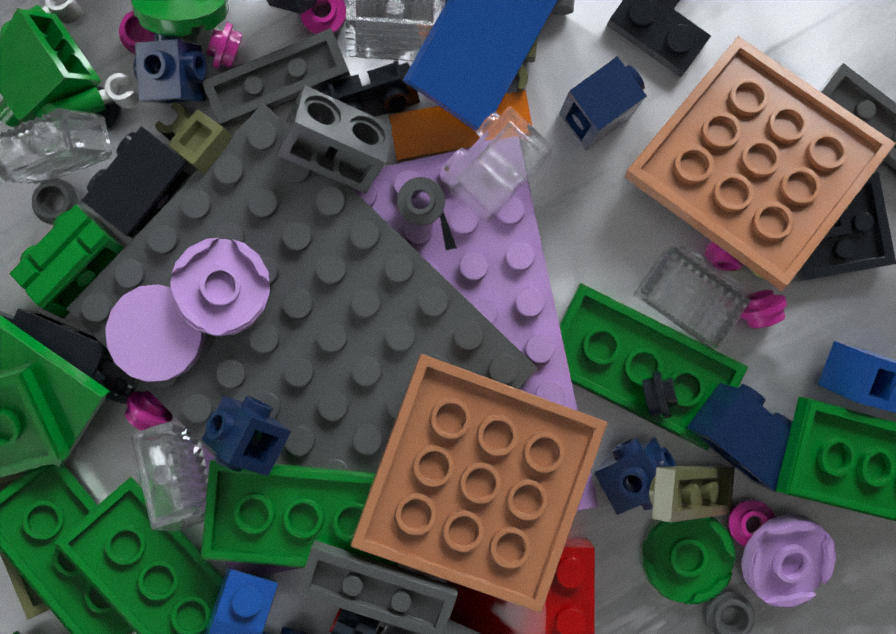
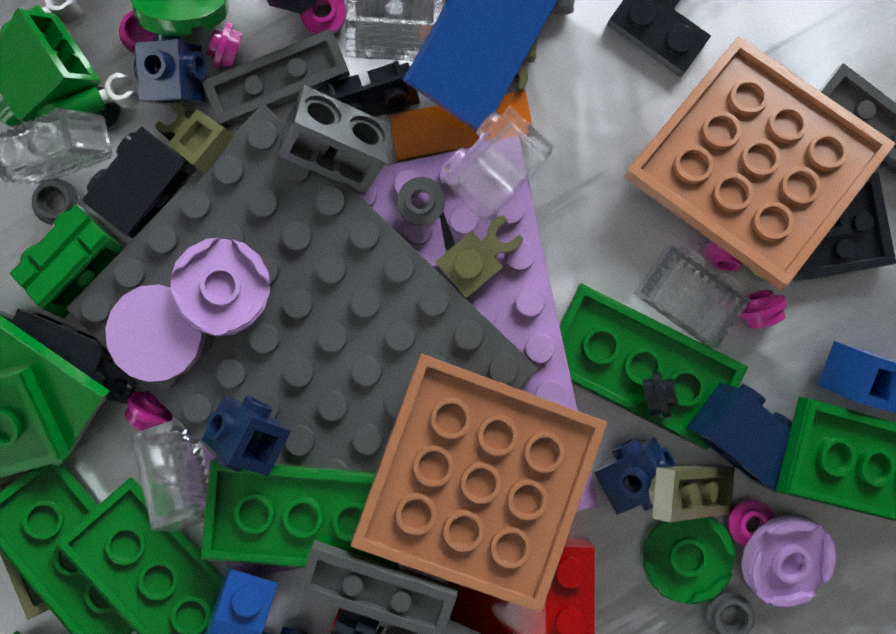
dark blue brick [559,56,647,150] -> none
none -> olive plate [435,215,523,299]

